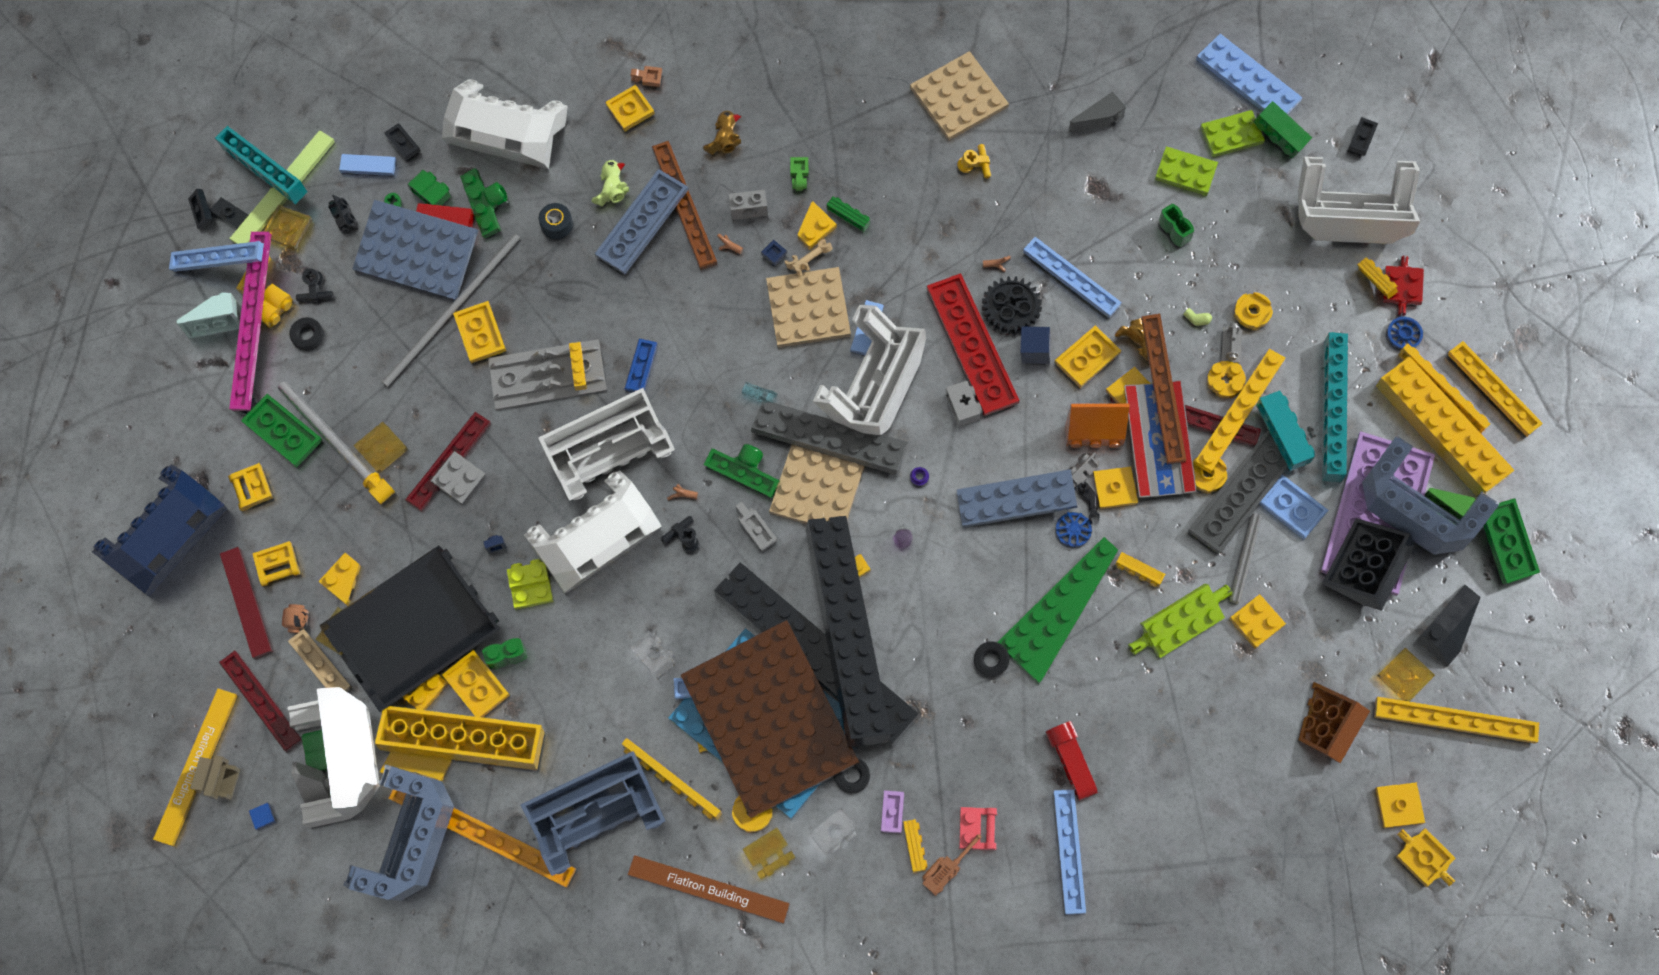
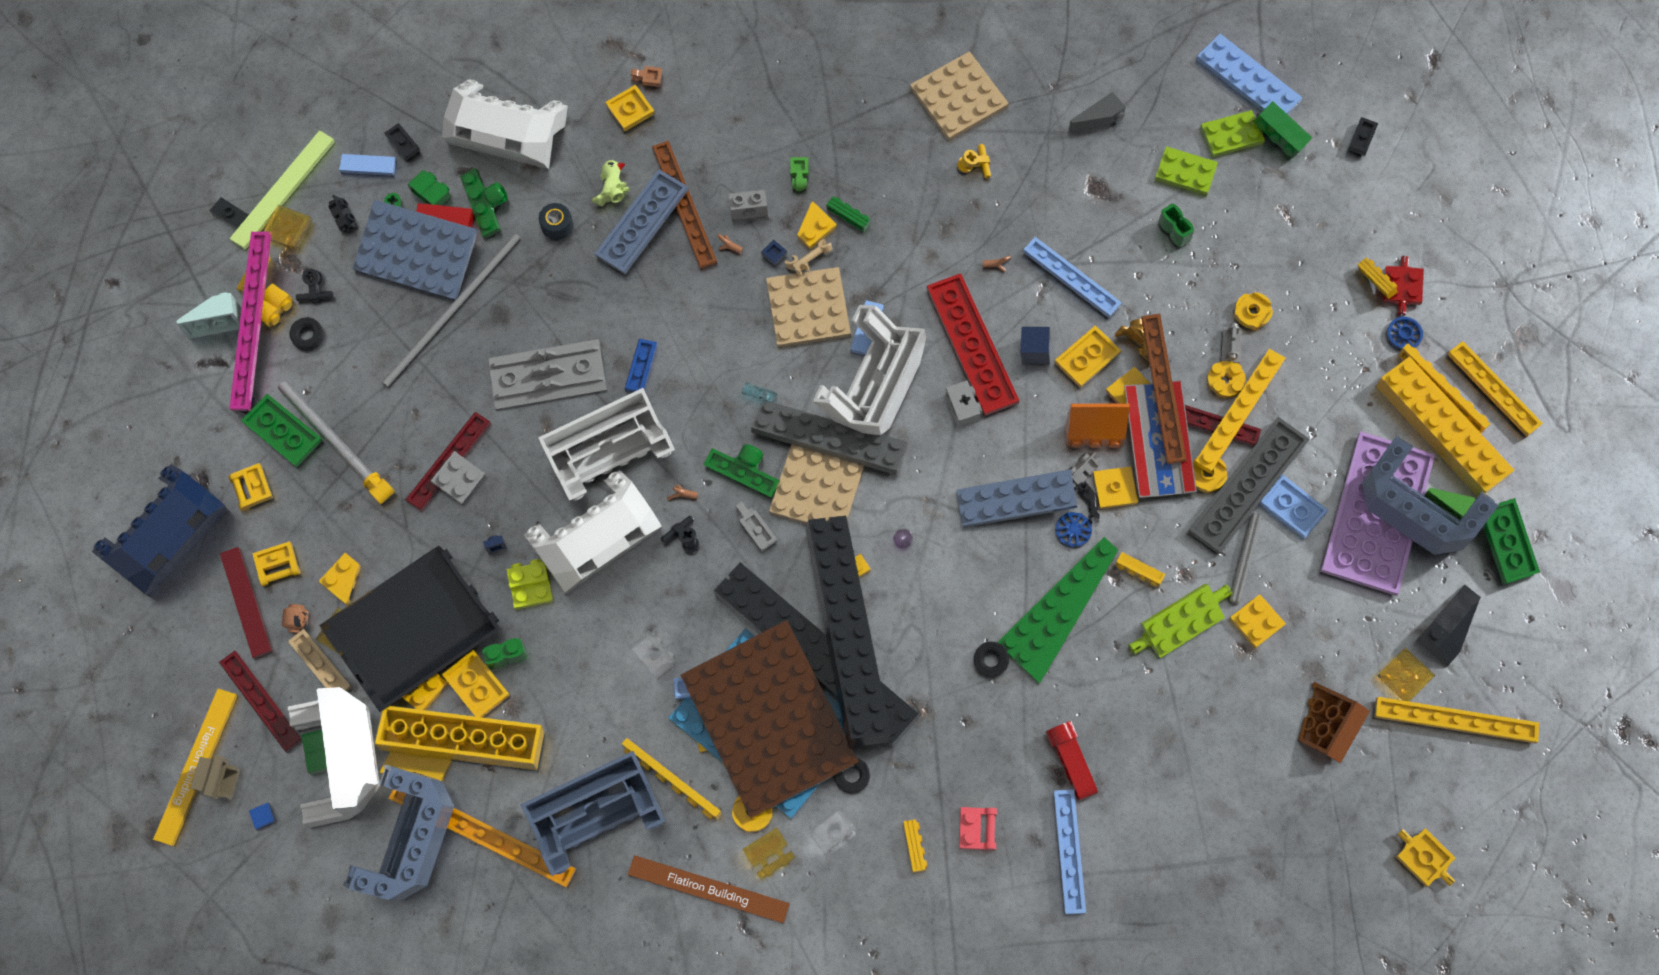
light blue plate [169,241,264,272] -> none
black plate [188,189,212,230] -> none
teal brick [215,126,308,204] -> none
light grey slope [291,762,330,803] -> none
clear yellow plate [353,422,408,474] -> none
yellow plate [453,301,506,364] -> none
yellow piece [569,342,587,391] -> none
pearl gold animal [703,111,741,155] -> none
lavender plate [881,790,904,834] -> none
dark purple plate [910,467,929,486] -> none
nougat piece [922,834,981,896] -> none
black gear [982,276,1042,334] -> none
yellowish green arm [1183,308,1212,326] -> none
teal brick [1256,390,1315,471] -> none
white wedge [1298,157,1420,244] -> none
teal brick [1322,332,1348,483] -> none
black slope [1322,518,1415,611] -> none
yellow plate [1375,782,1425,829] -> none

